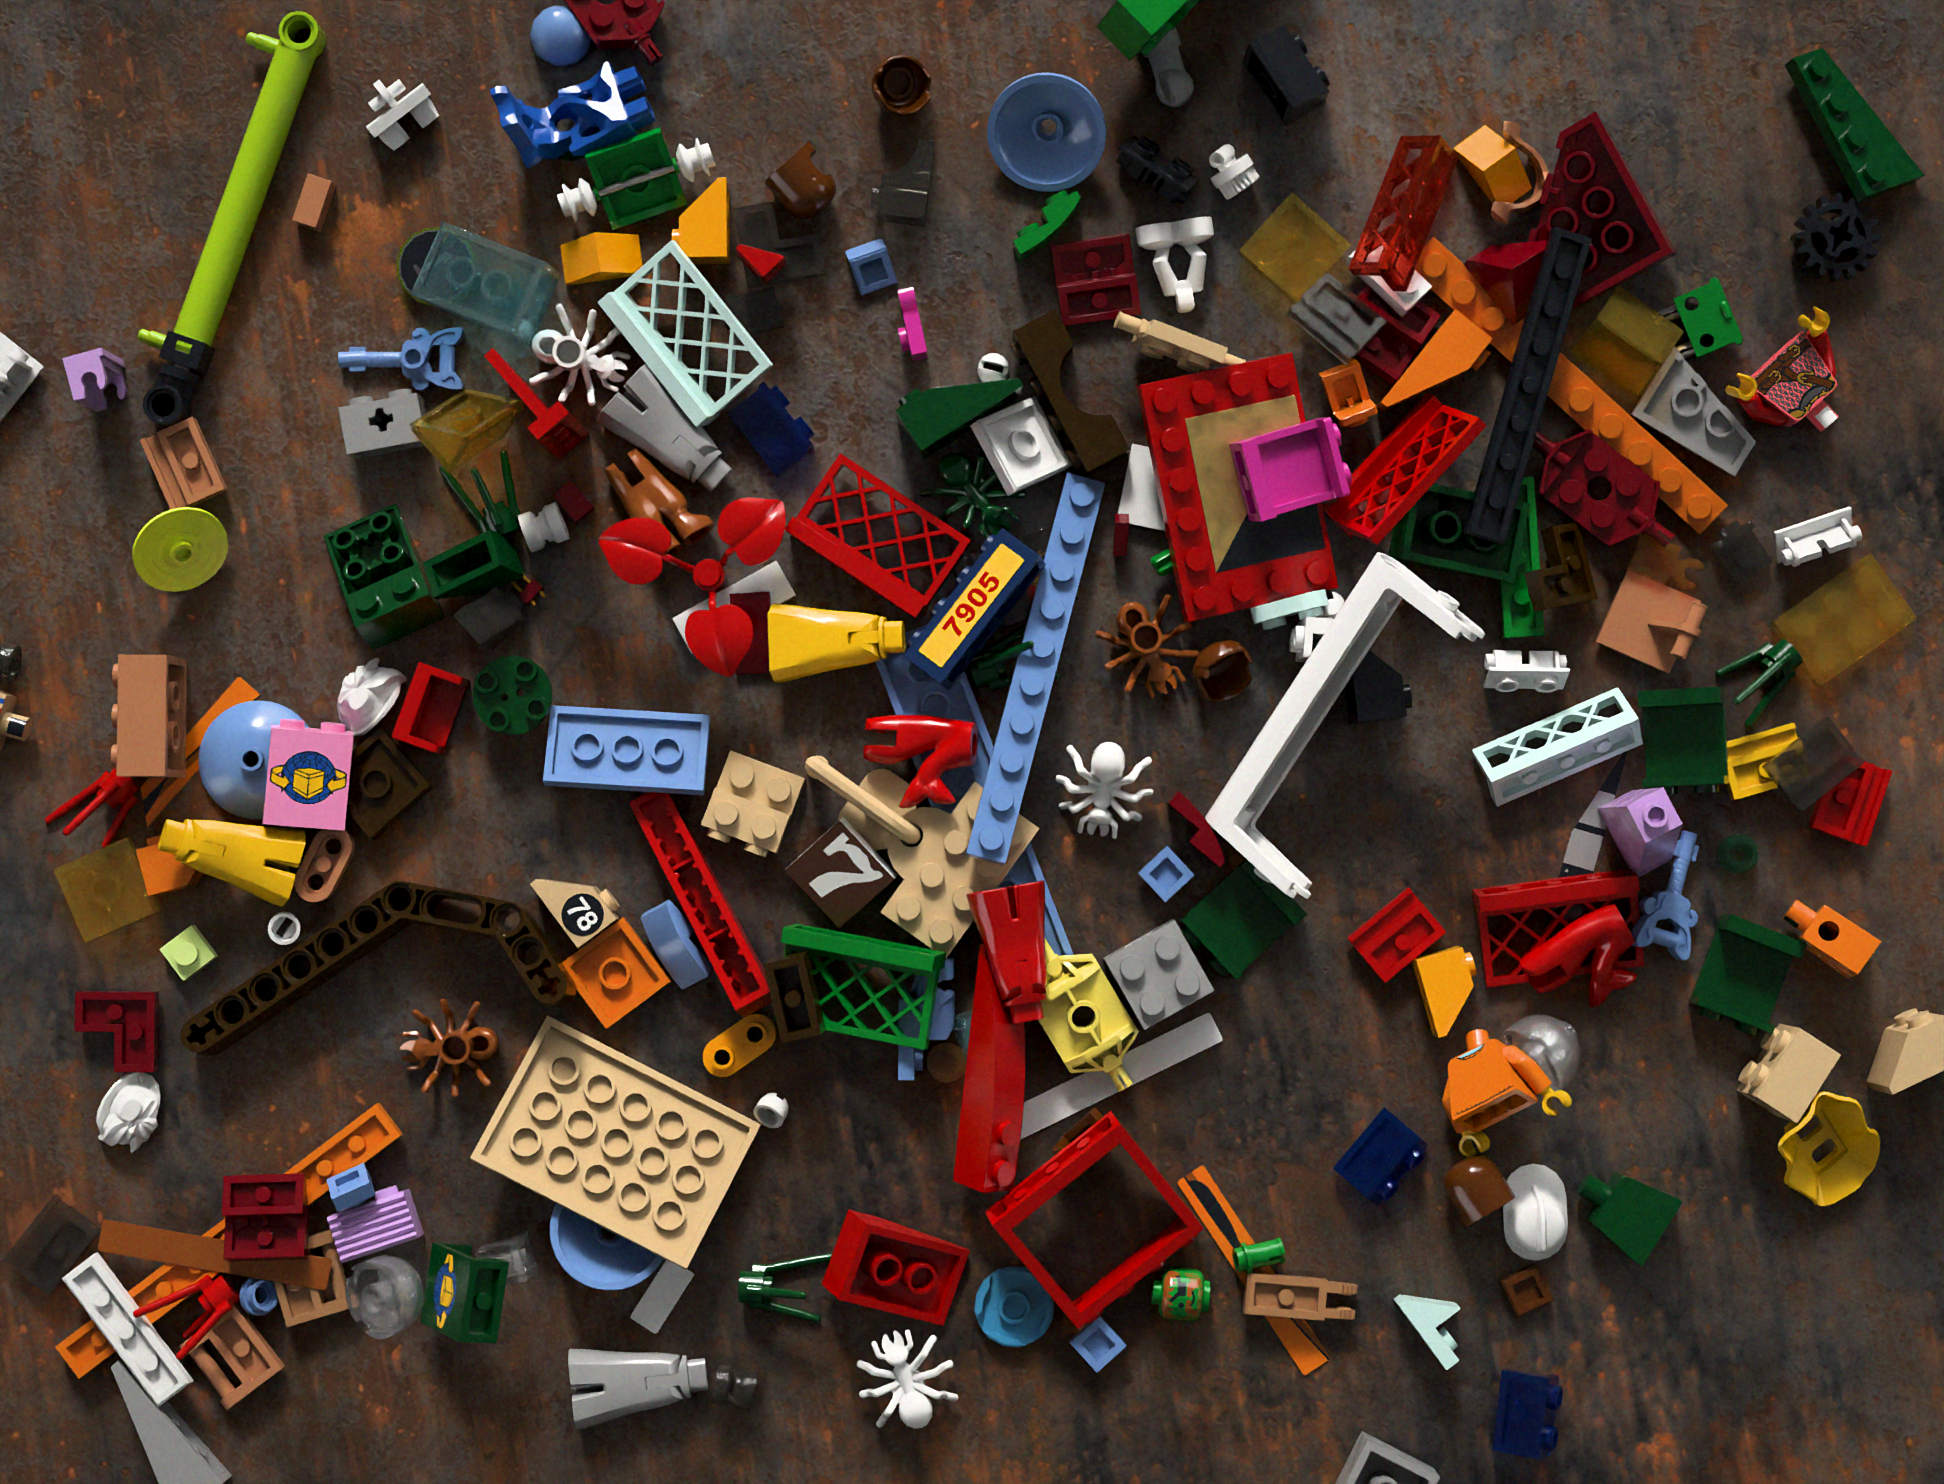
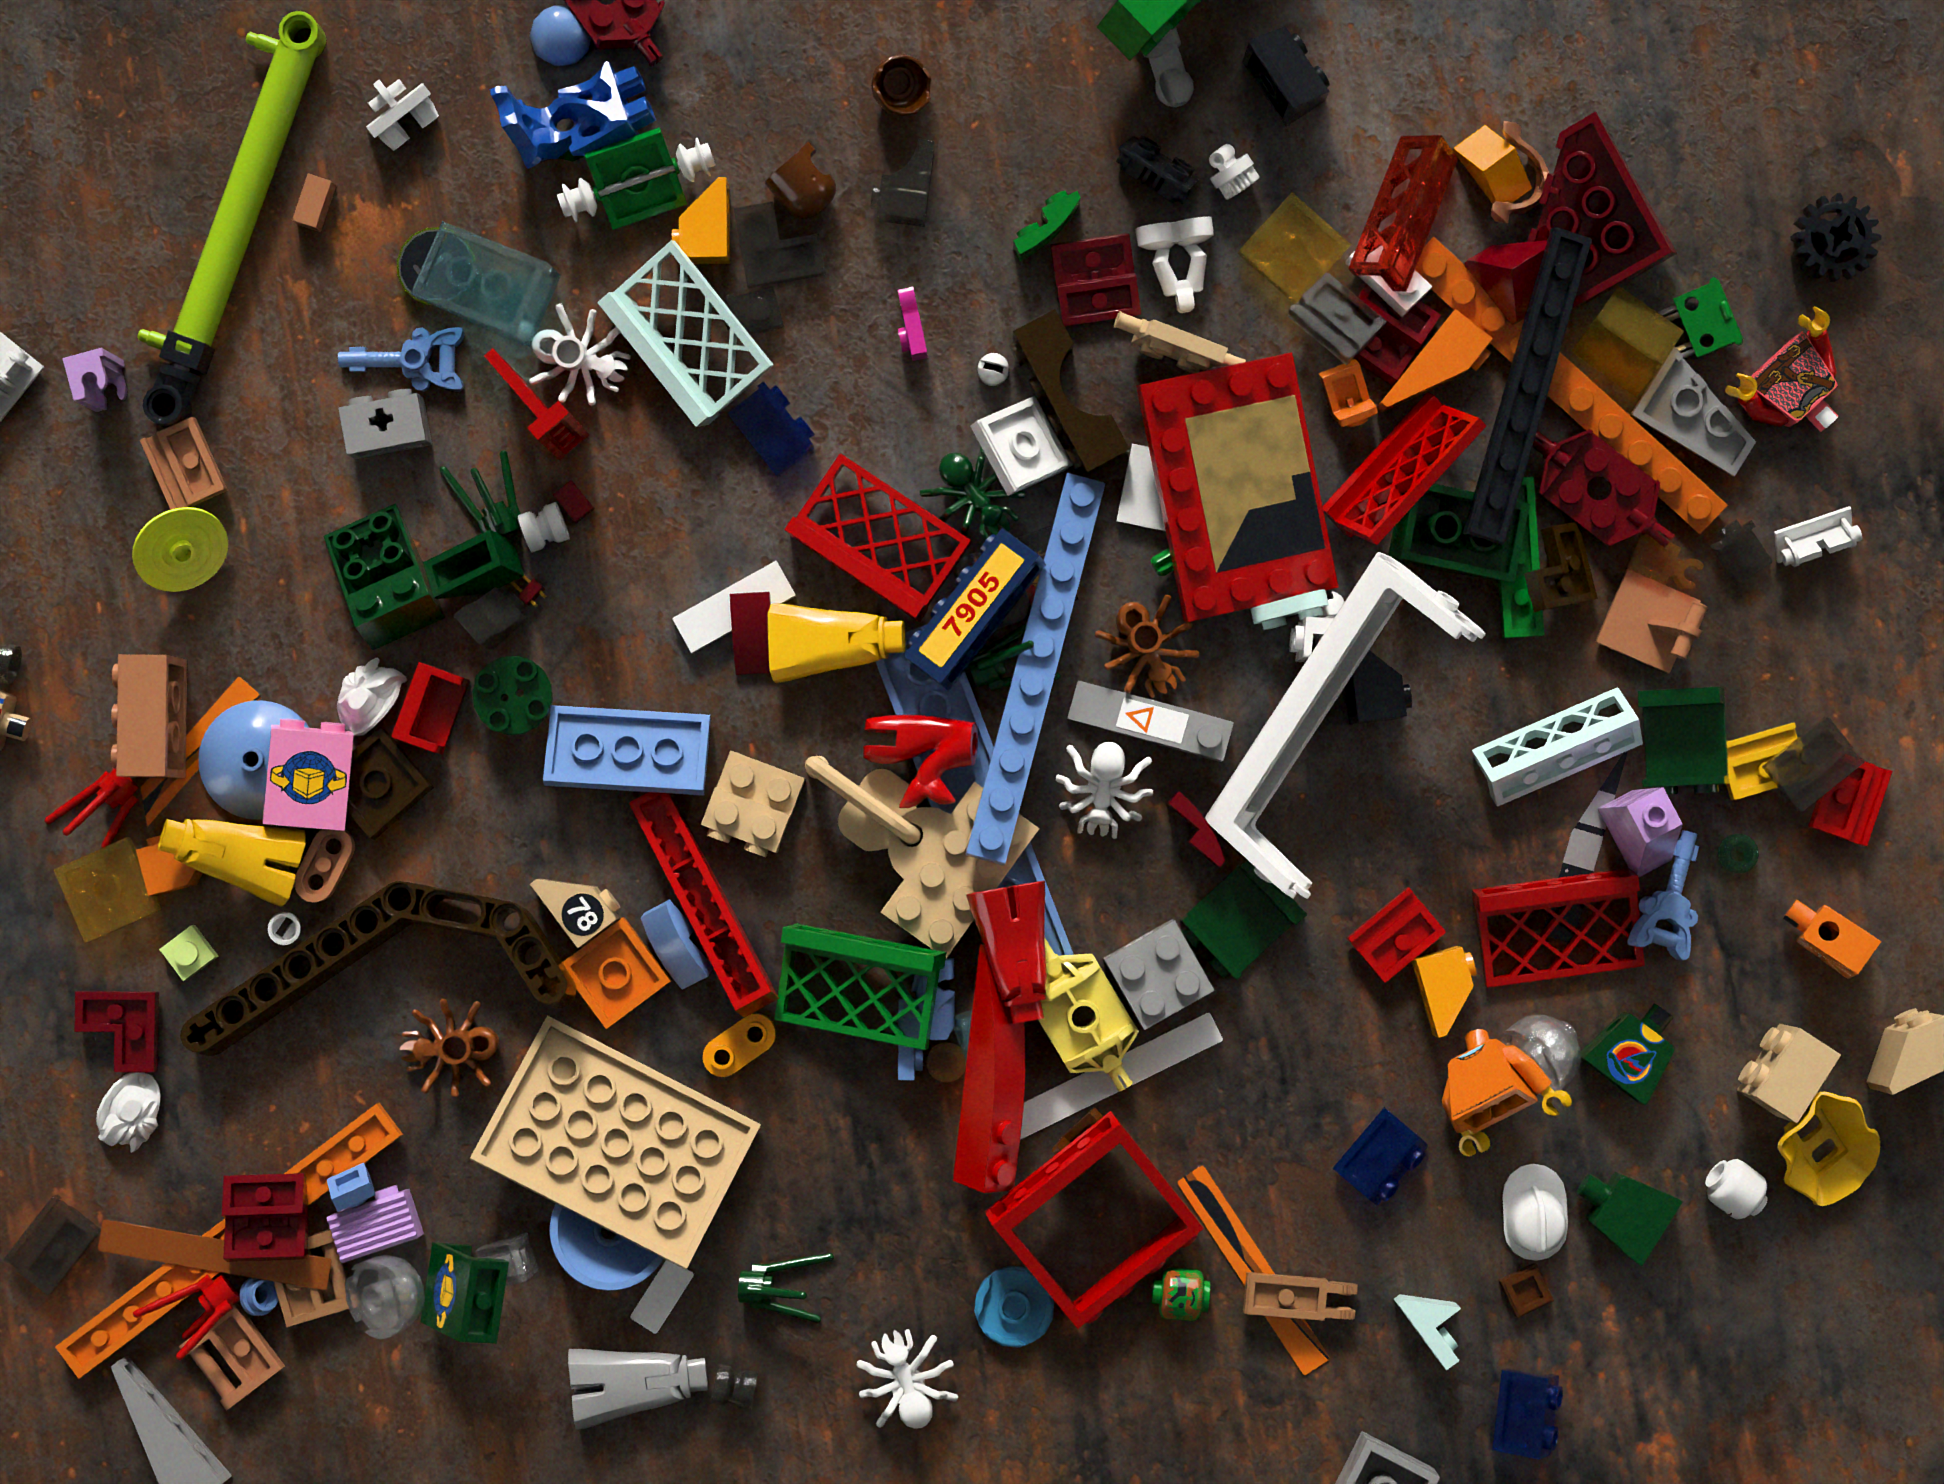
white tile [62,1252,194,1407] -> none
clear yellow slope [410,388,523,473] -> none
light orange slope [560,232,643,286] -> none
light grey piece [596,364,732,492] -> none
red plant [598,497,786,677] -> none
dark orange piece [604,447,715,566] -> none
red slope [736,244,787,284] -> none
white hinge [753,1092,789,1128] -> none
dark brown brick [764,951,826,1043] -> none
reddish brown tile [785,817,898,928] -> none
red slope [822,1209,970,1326] -> none
medium blue slope [845,239,898,295] -> none
dark green slope [895,378,1023,460] -> none
medium blue dish [987,73,1107,192] -> none
medium blue plate [1070,1315,1127,1373] -> none
dark red piece [1113,513,1129,556] -> none
medium blue plate [1138,846,1194,902] -> none
reddish brown hair [1192,640,1253,703] -> none
dark pink panel [1229,417,1352,522] -> none
green pin [1232,1238,1286,1274] -> none
reddish brown helmet [1443,1155,1515,1230] -> none
white hinge [1483,650,1570,693] -> none
red piece [1520,904,1637,1008] -> none
dark green panel [1689,913,1807,1037] -> none
dark green plant [1715,639,1803,728] -> none
clear yellow plate [1770,553,1917,687] -> none
dark green wing [1785,48,1924,203] -> none
none -> light grey slope [1067,680,1234,762]
none -> dark green torso [1577,1003,1675,1105]
none -> white head [1705,1159,1767,1219]

